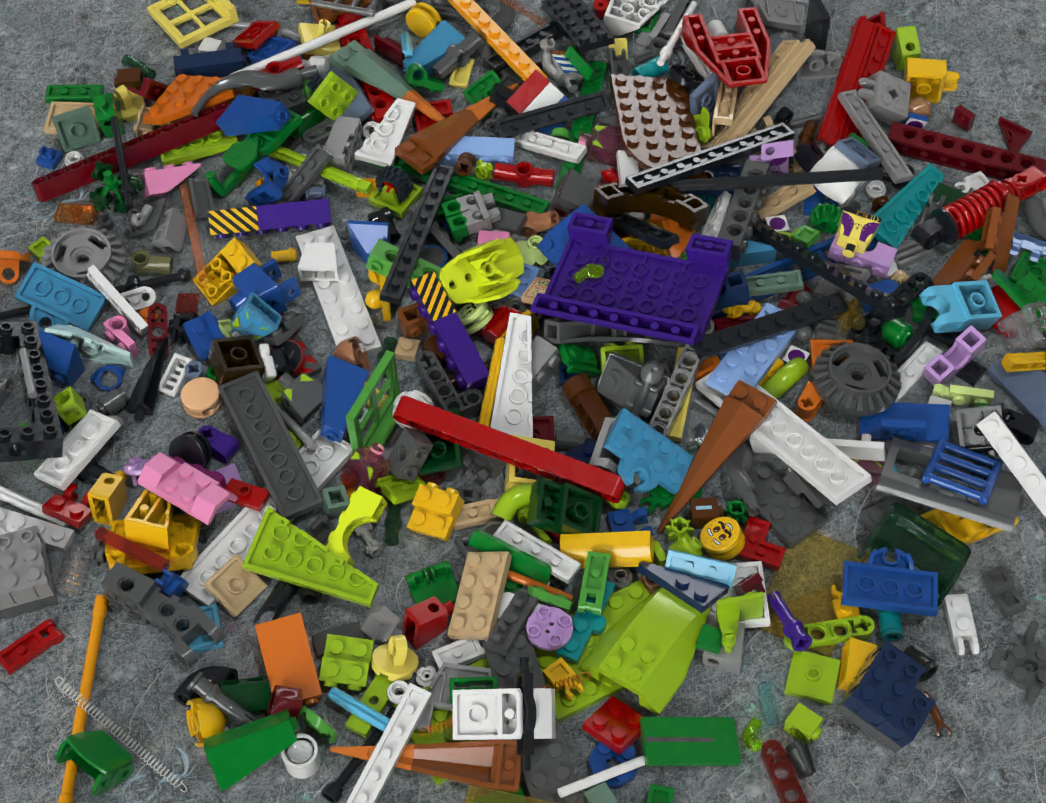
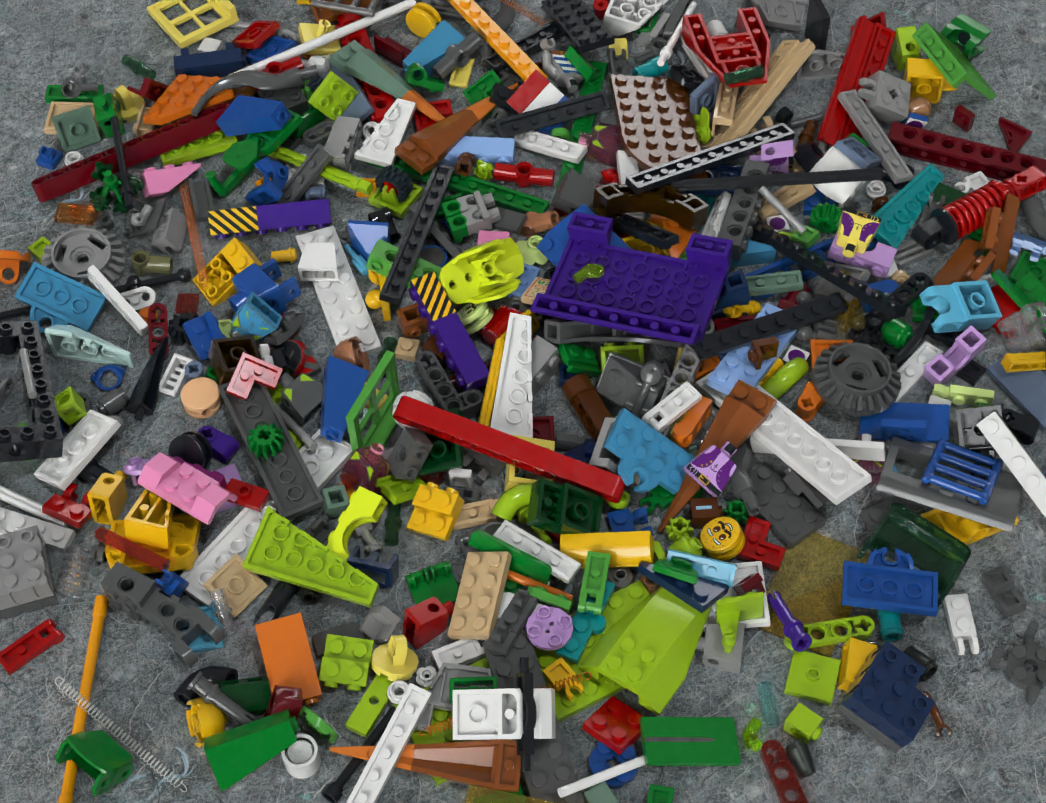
blue slope [38,330,85,387] -> none
bright pink plate [102,316,139,358] -> none
reddish brown brick [114,67,144,90] -> none
medium azure axle [327,687,390,732] -> none
medium azure axle [400,31,413,58] -> none
green tile [696,624,722,655] -> none
yellow plate [831,584,861,619] -> none
none -> dark grey bar [61,77,98,98]
none -> clear pin [209,588,237,636]
none -> plate [226,352,283,401]
none -> green gear [247,421,285,460]
none -> medium azure axle [344,244,368,276]
none -> dark blue window [346,546,399,589]
none -> white tile [449,468,473,488]
none -> white plate [641,381,702,433]
none -> green tile [652,557,699,585]
none -> orange leg [672,396,713,448]
none -> torso [682,441,737,497]
none -> clear green pin [724,65,765,86]
none -> reddish brown bracket [748,336,779,370]
none -> light grey bar [758,186,807,234]
none -> bright green window [912,22,997,100]
none -> green piece [941,14,991,59]

